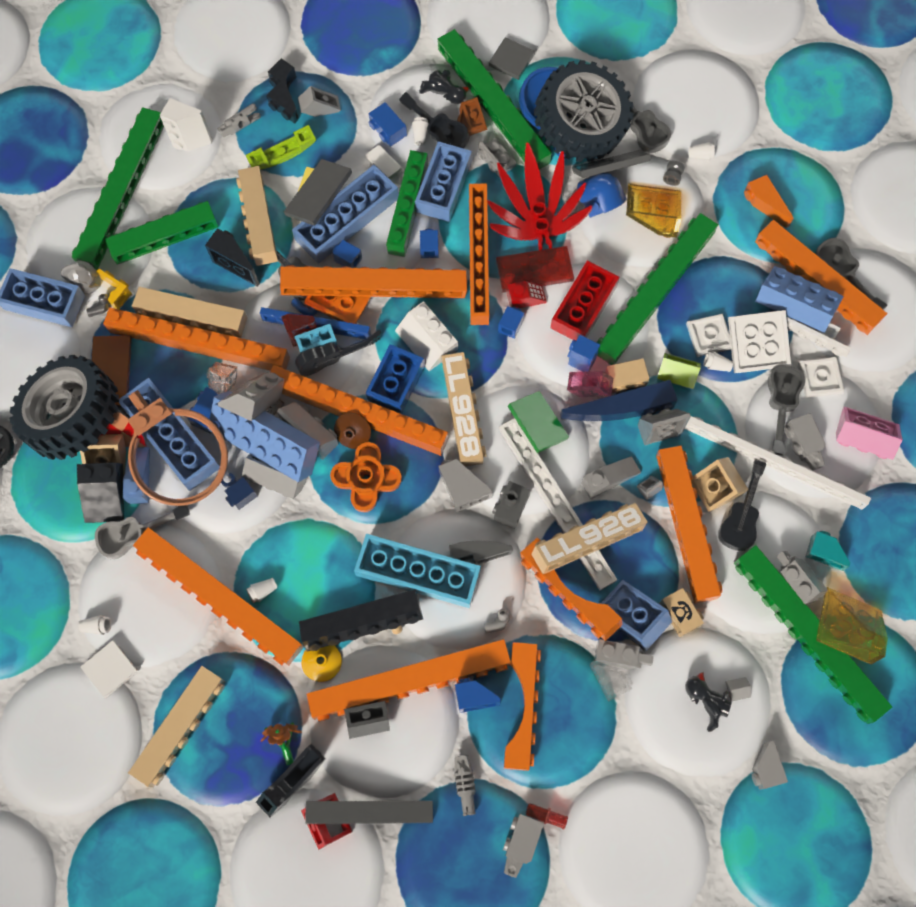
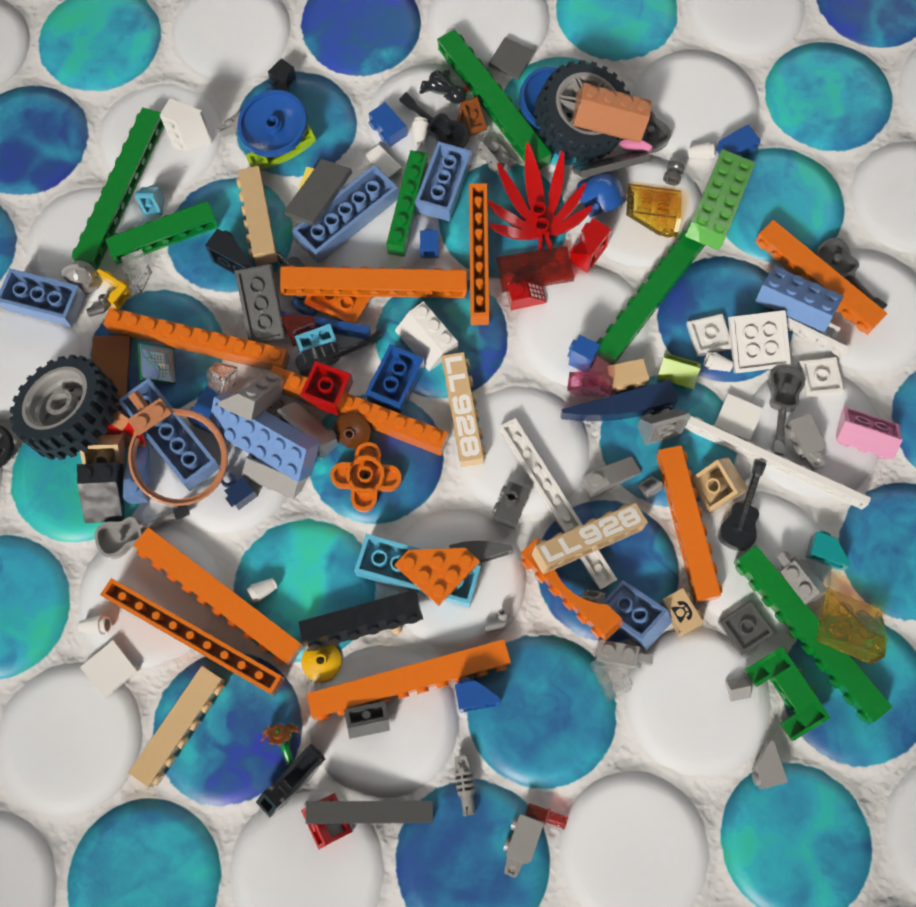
tan brick [132,287,247,338] -> none
light grey slope [298,86,341,117] -> none
blue brick [333,240,362,268] -> none
light grey slope [438,459,493,512] -> none
blue brick [498,306,524,339] -> none
orange arch [504,642,541,771] -> none
tile [507,391,569,453] -> none
red brick [550,260,620,341] -> none
black animal [685,672,732,732] -> none
orange slope [744,175,794,228] -> none
none -> orange brick [100,578,285,697]
none -> clear slope [121,249,152,295]
none -> medium azure slope [135,186,164,215]
none -> piece [138,343,176,384]
none -> dark grey tile [235,264,287,343]
none -> blue dish [237,90,308,157]
none -> red slope [300,361,353,416]
none -> orange plate [395,548,480,606]
none -> red slope [569,218,612,273]
none -> nougat slope [572,83,652,143]
none -> light grey slope [580,589,605,604]
none -> bright pink arm [620,139,652,153]
none -> bright green brick [685,149,756,251]
none -> white tile [714,394,763,441]
none -> blue brick [716,124,761,157]
none -> dark grey tile [718,600,775,656]
none -> green bracket [744,646,831,741]

